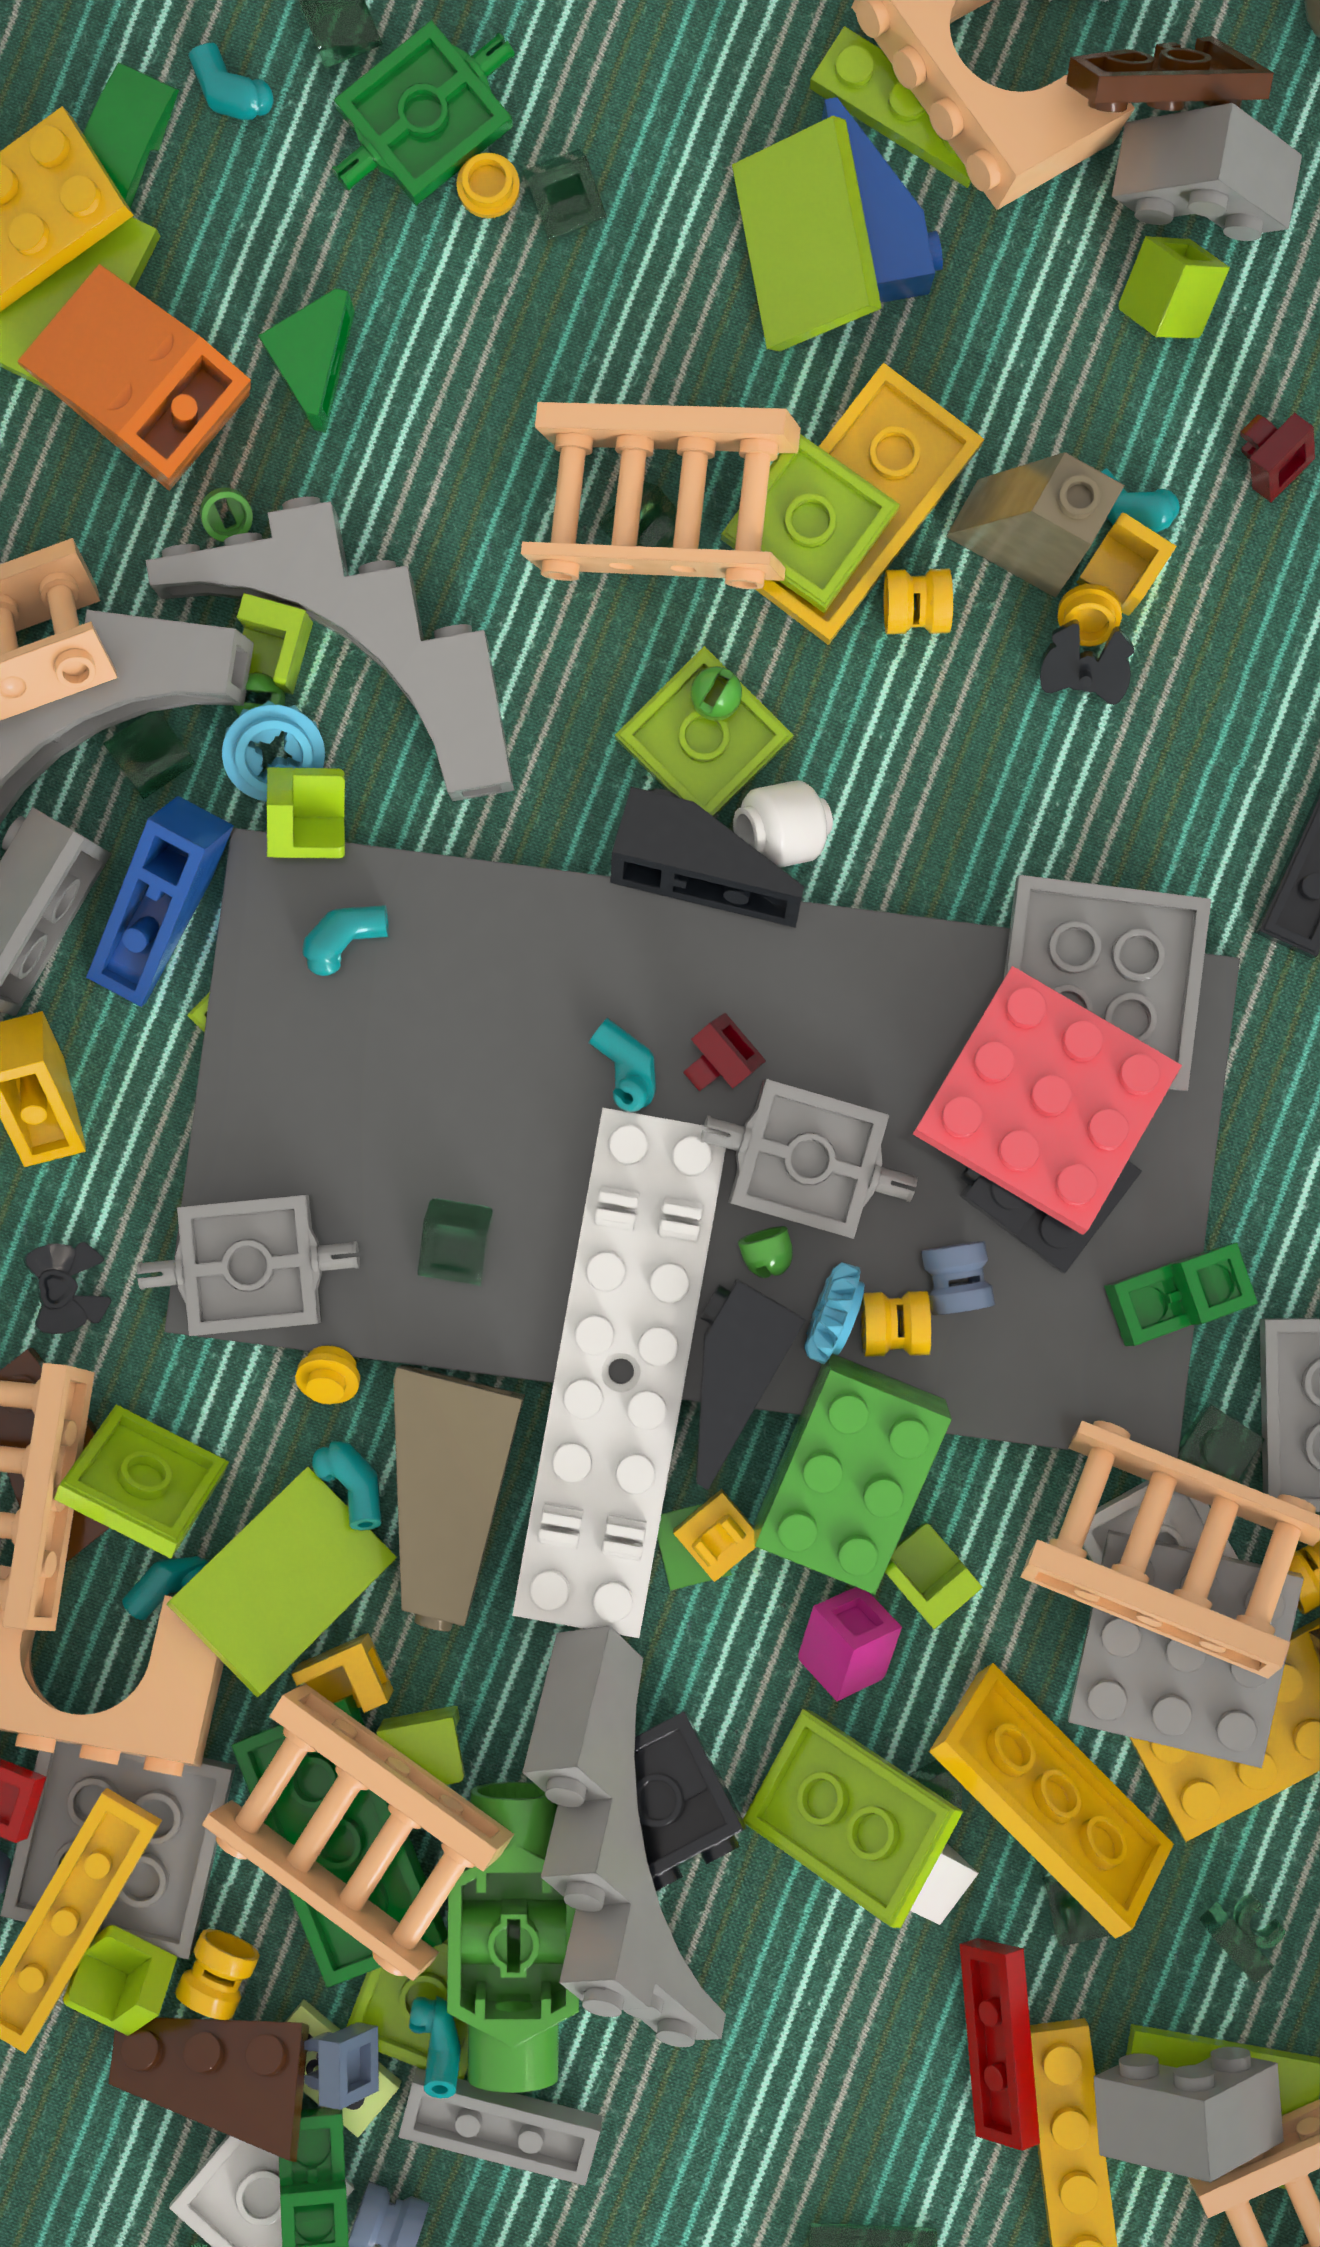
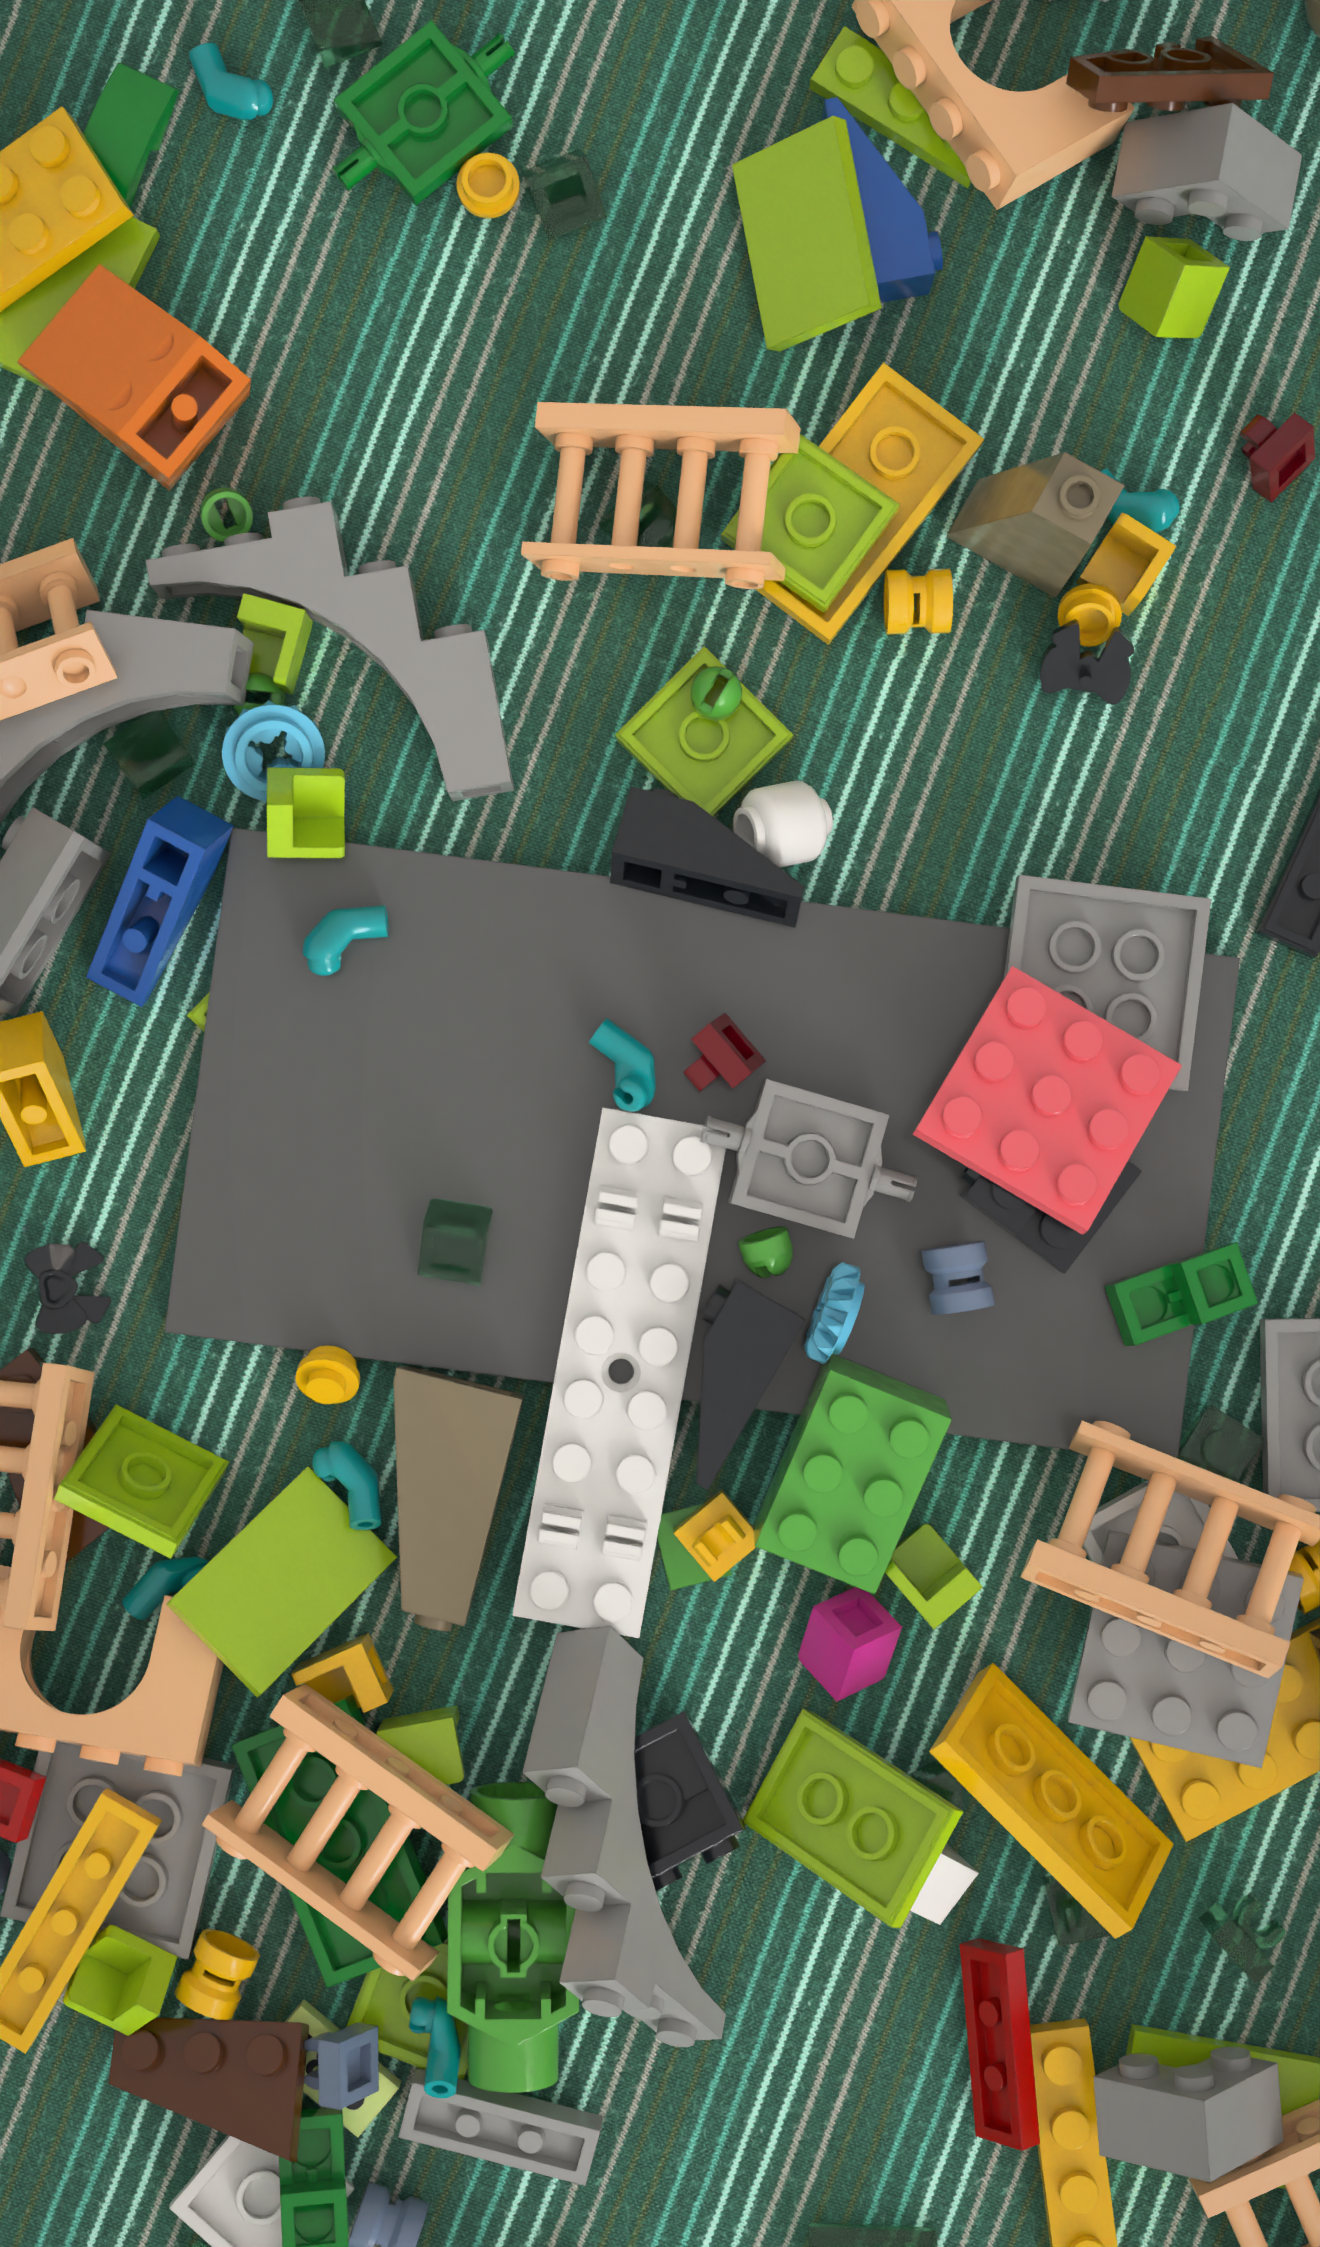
light grey plate [137,1195,360,1336] -> none
green slope [258,288,355,433] -> none
yellow wheel [861,1291,931,1357] -> none

